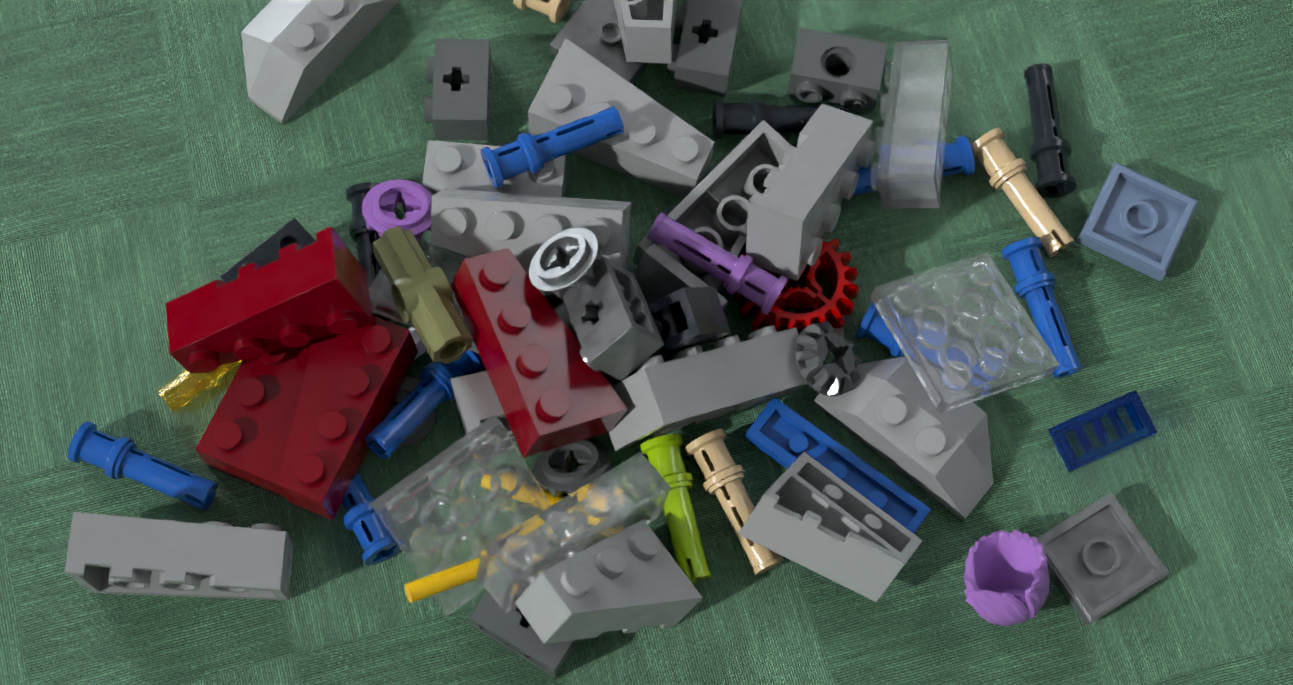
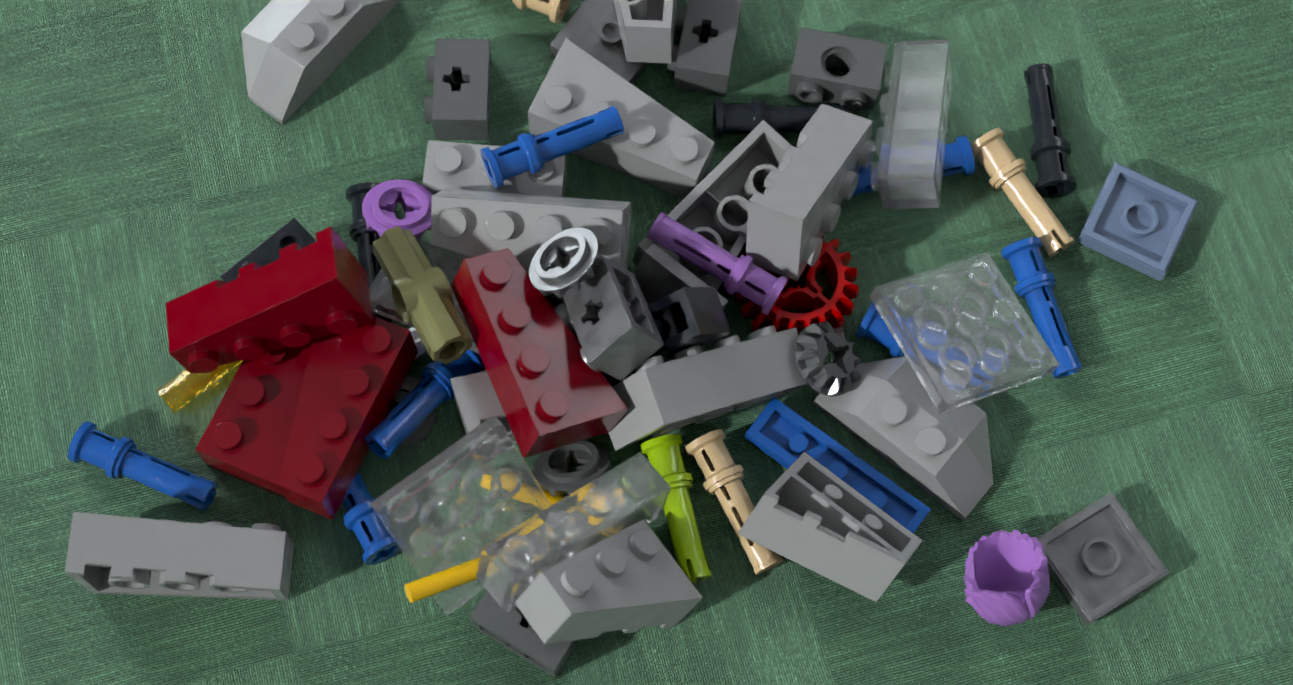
clear blue slope [1048,390,1158,473] -> none

